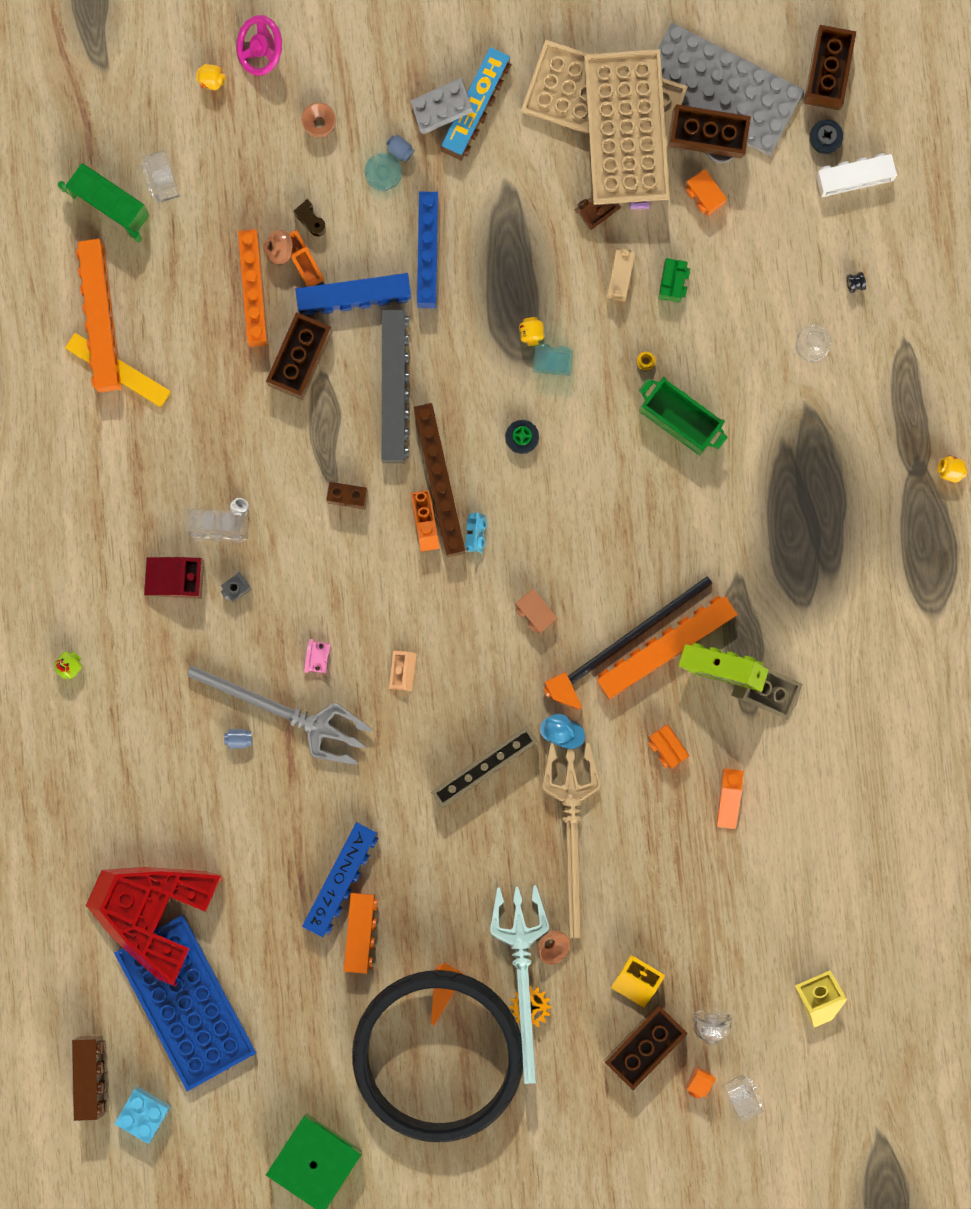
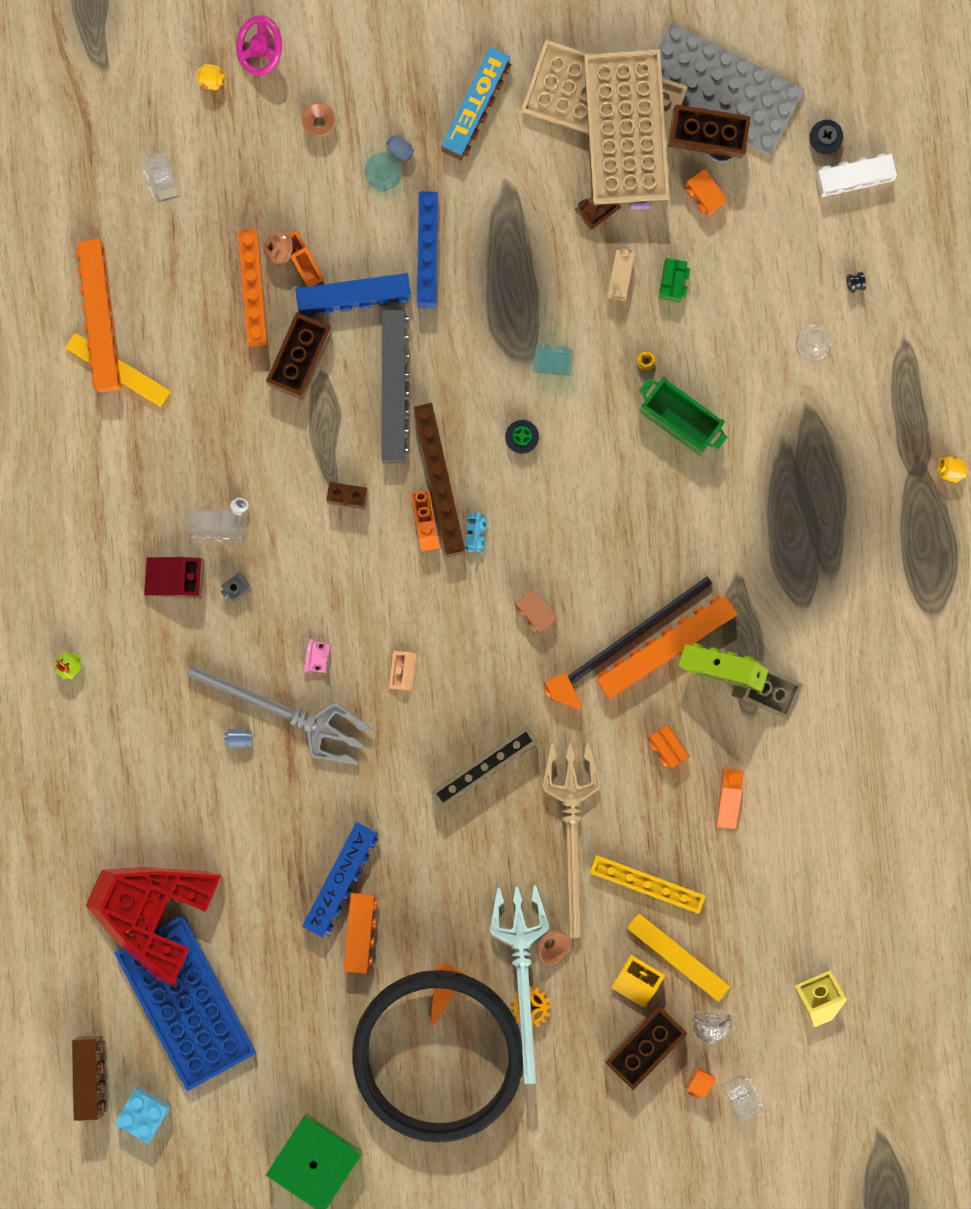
green container [58,163,149,242] -> none
dark brown leg [293,199,326,237] -> none
light grey plate [411,78,474,134] -> none
yellow head [519,317,545,346] -> none
dark azure piece [540,714,585,749] -> none
reddish brown brick [803,25,857,110] -> none
none -> yellow plate [589,855,706,914]
none -> yellow tile [627,913,730,1002]

